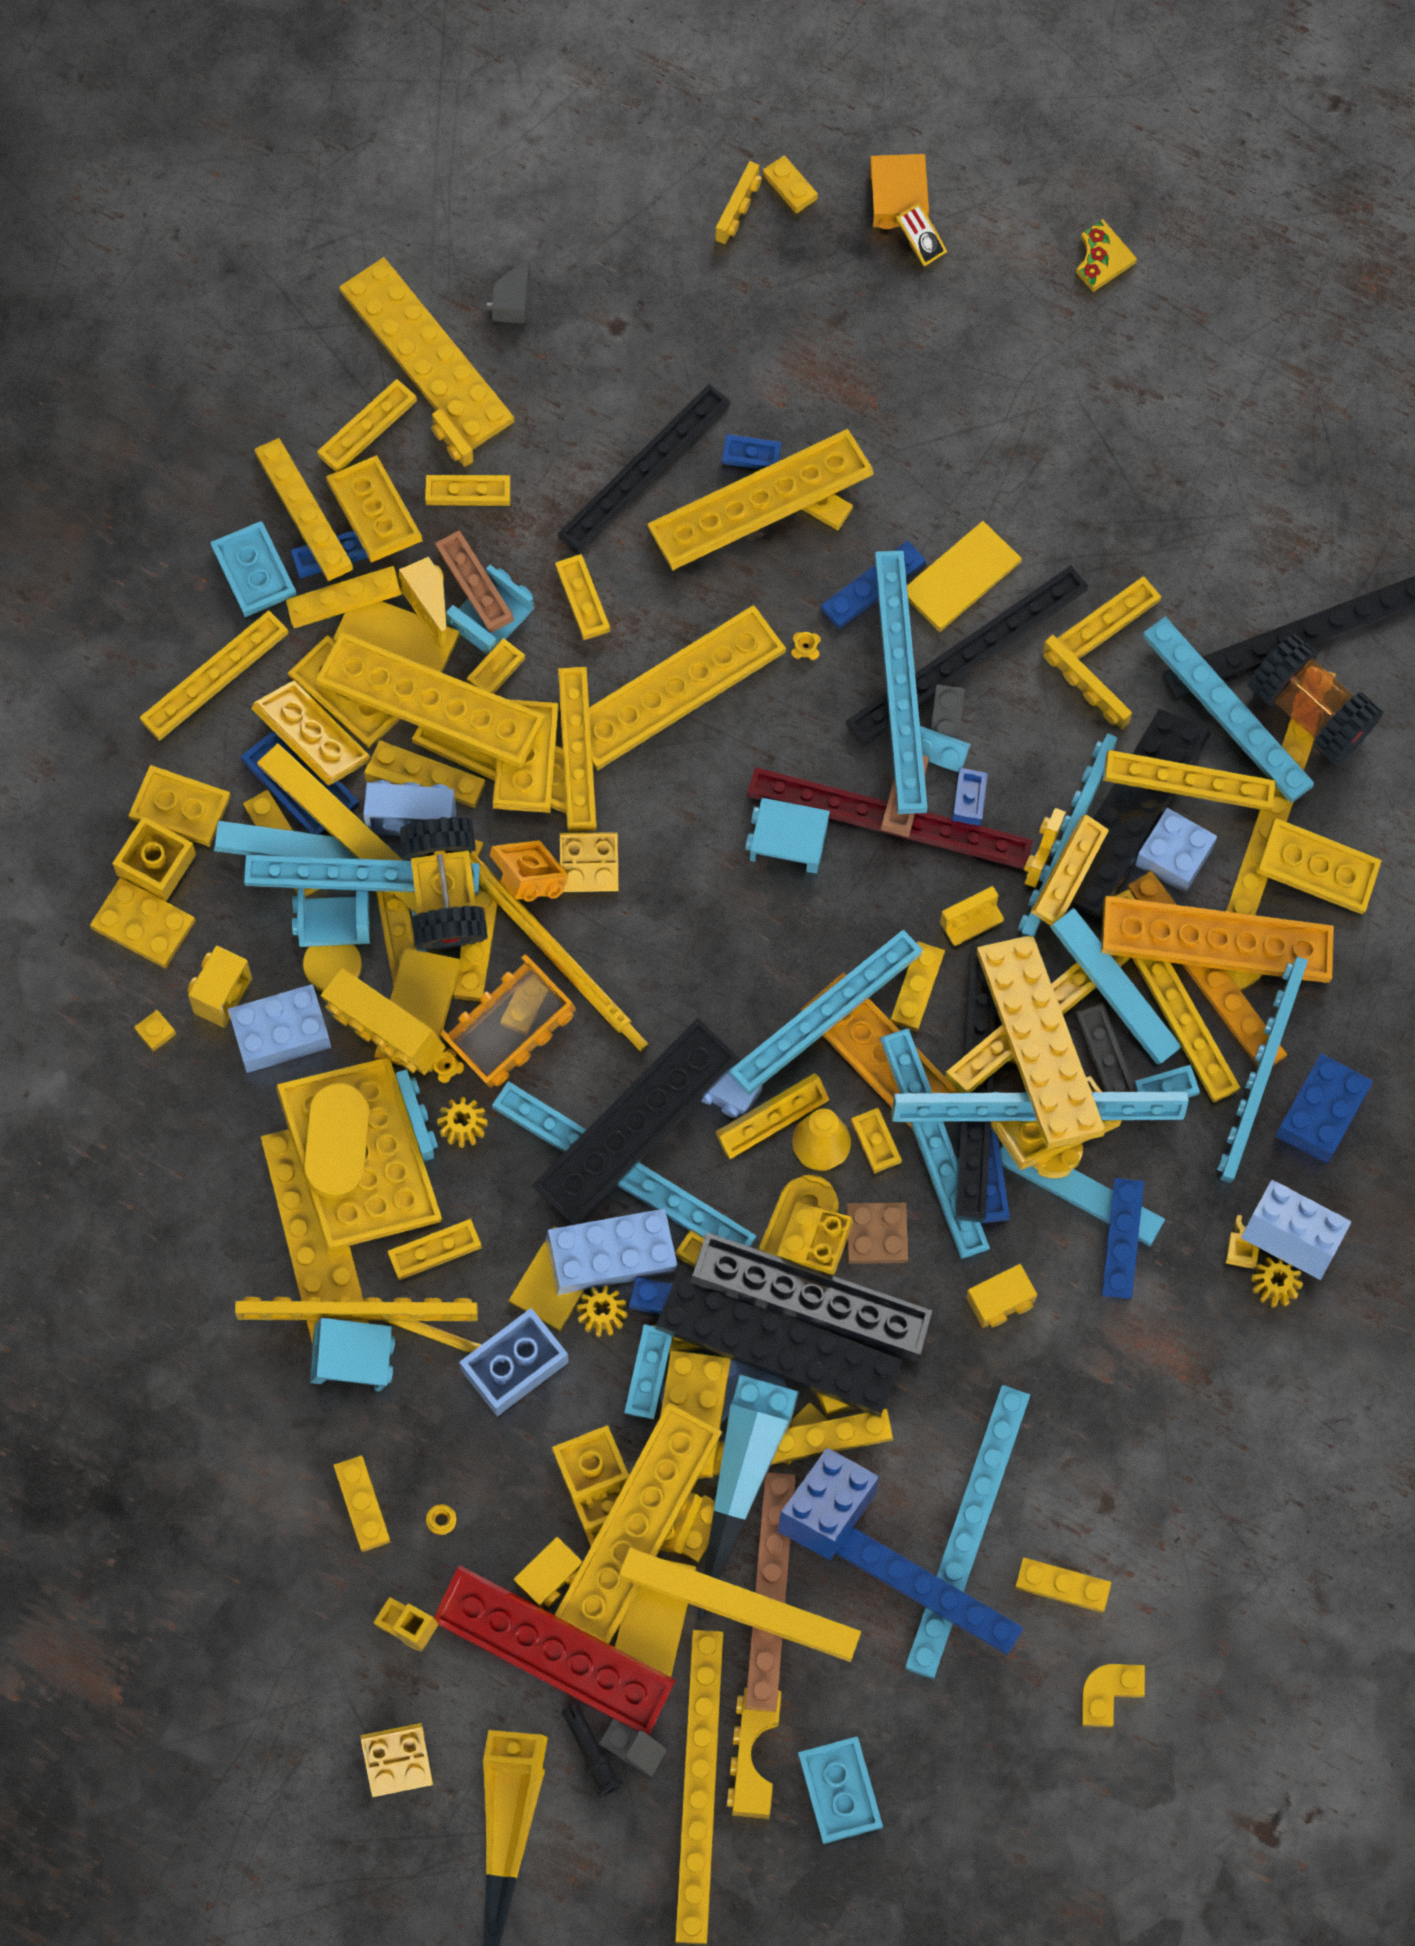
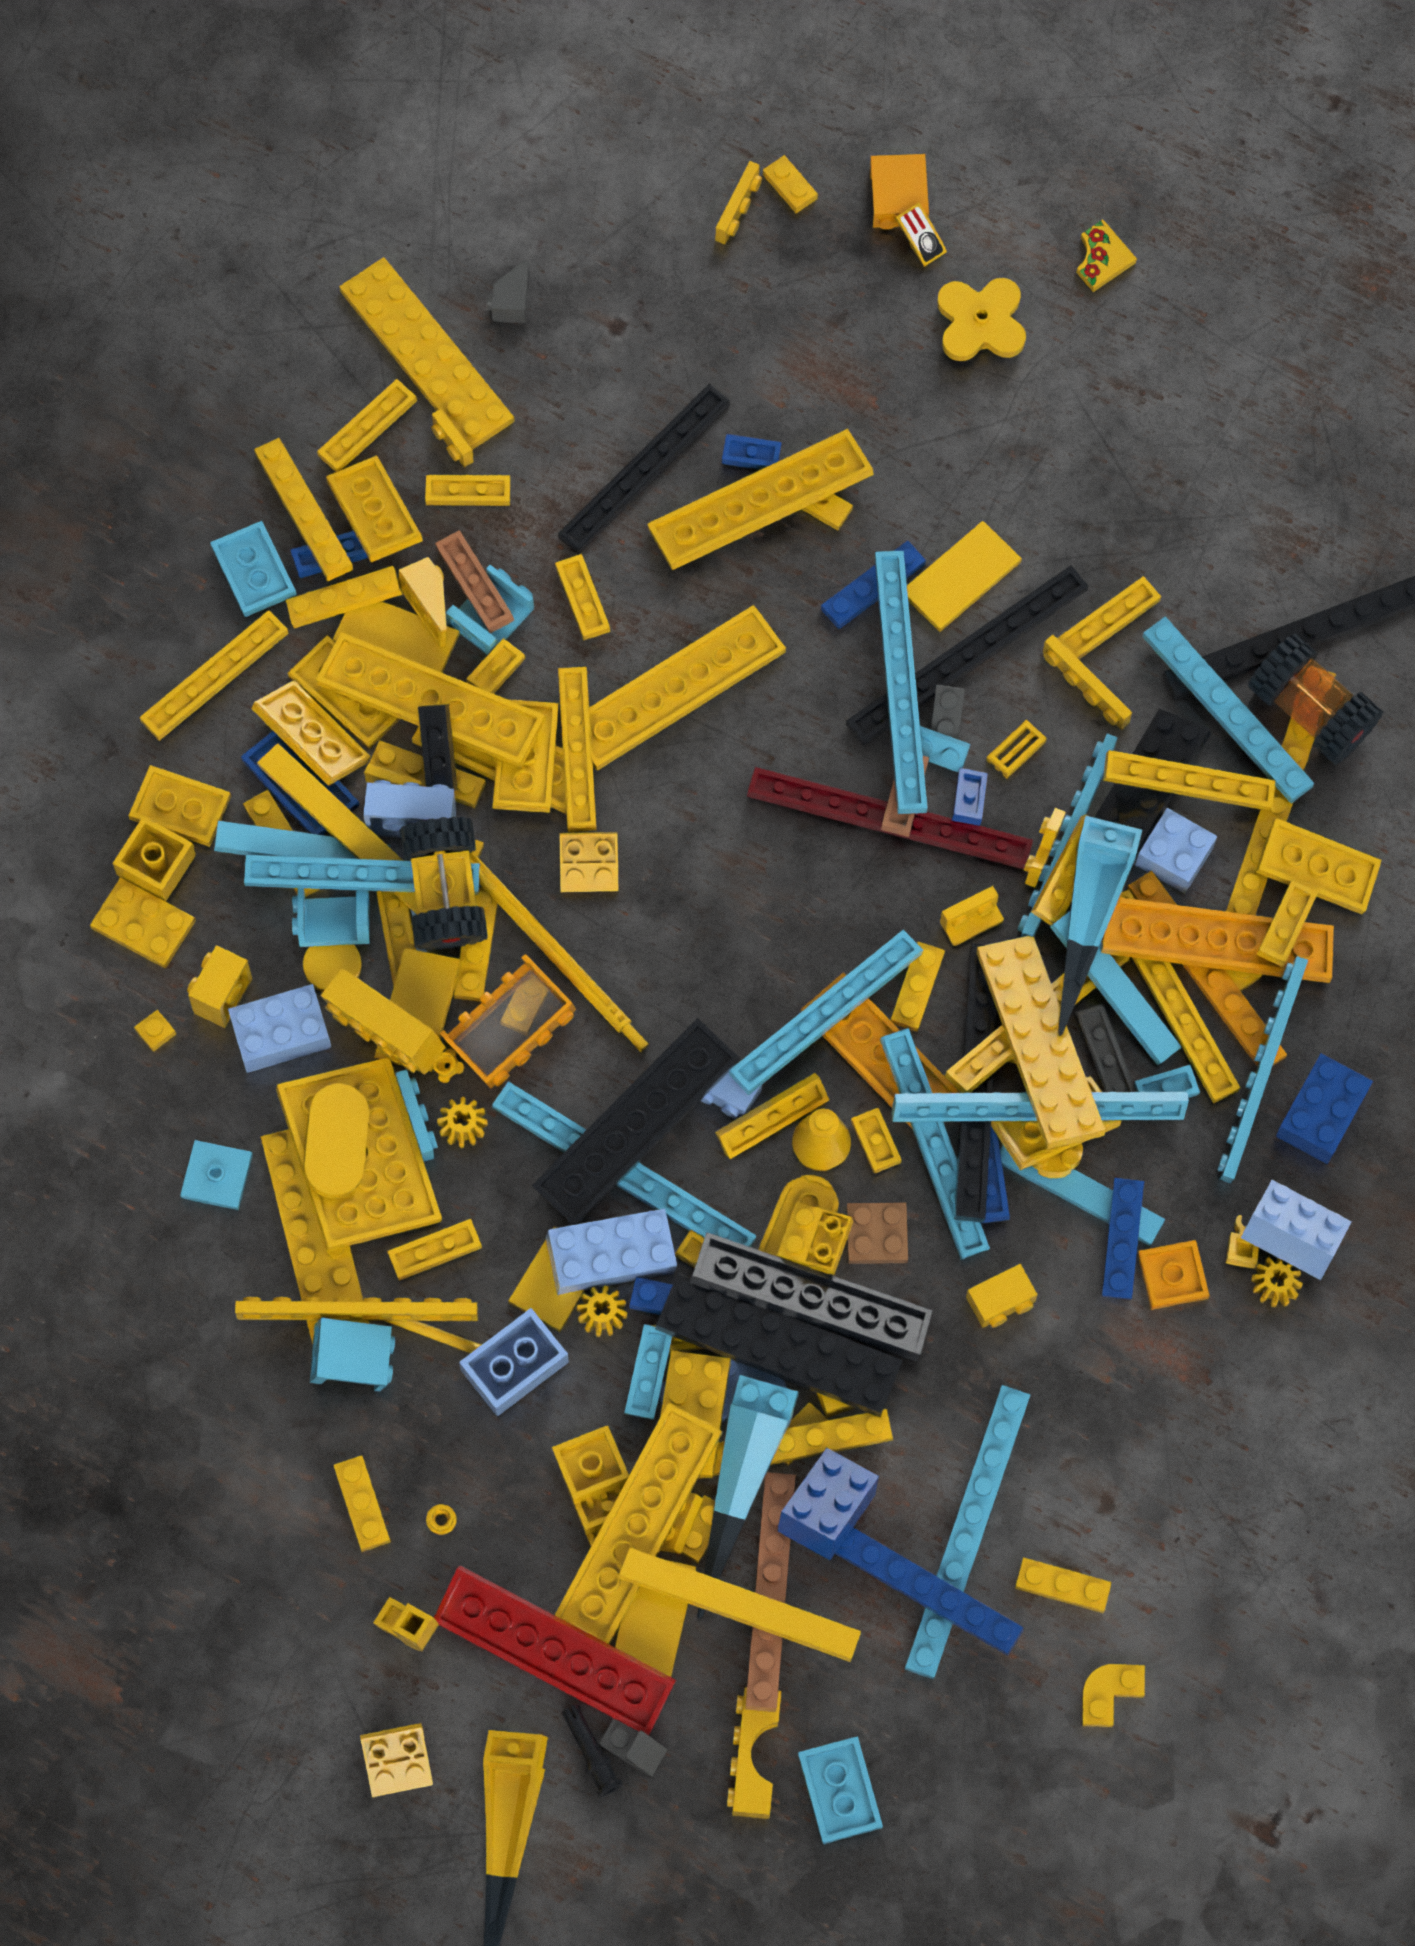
light orange plate [489,840,569,902] -> none
yellow brick [513,1537,583,1608] -> none
yellow plate [676,1630,723,1945] -> none
medium azure panel [745,798,830,874] -> none
yellow plate [791,632,821,660] -> none
none -> medium azure plate [180,1140,253,1211]
none -> black plate [418,704,458,791]
none -> yellow plant [937,278,1026,361]
none -> yellow tile [986,719,1047,779]
none -> medium azure plate [1058,816,1142,1036]
none -> light orange tile [1137,1240,1210,1310]
none -> yellow plate [1256,880,1318,967]

